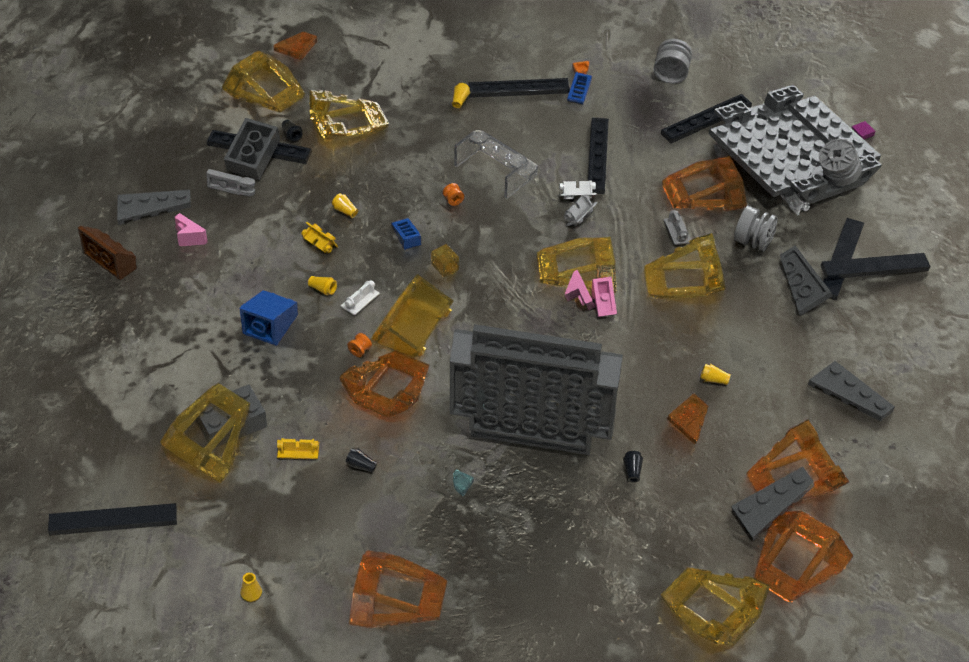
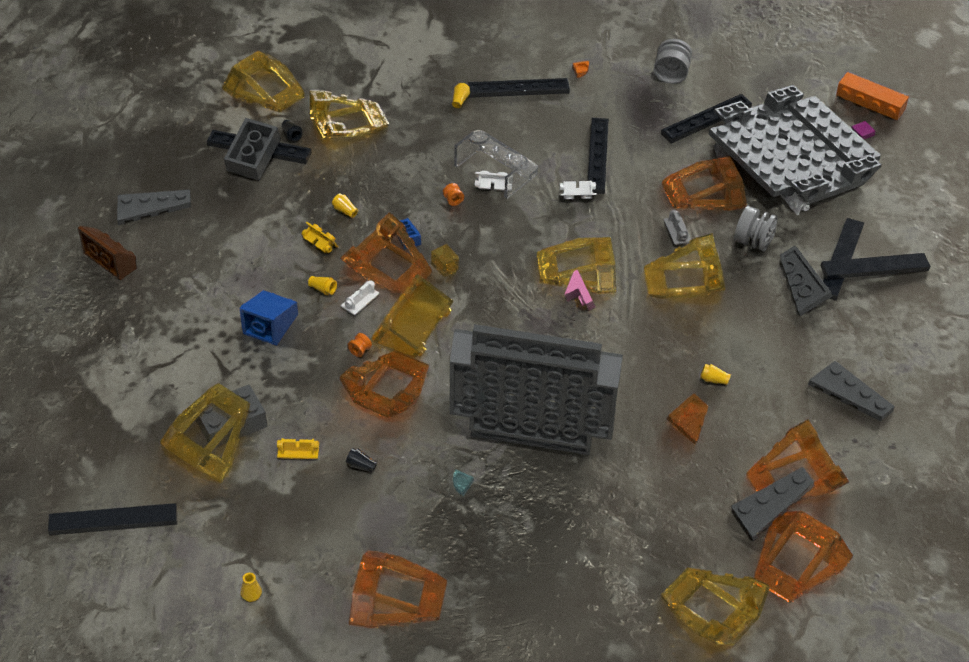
bright pink slope [174,213,208,246] -> none
light grey hinge [206,169,256,196] -> none
clear orange wing [273,32,318,60] -> none
light grey hinge [564,194,597,226] -> none
blue slope [567,72,592,104] -> none
bright pink slope [591,277,617,317] -> none
black cone [623,451,643,483] -> none
light grey wheel [819,139,862,186] -> none
none -> clear orange windscreen [340,212,432,296]
none -> white hinge [475,171,511,191]
none -> orange brick [836,72,909,120]

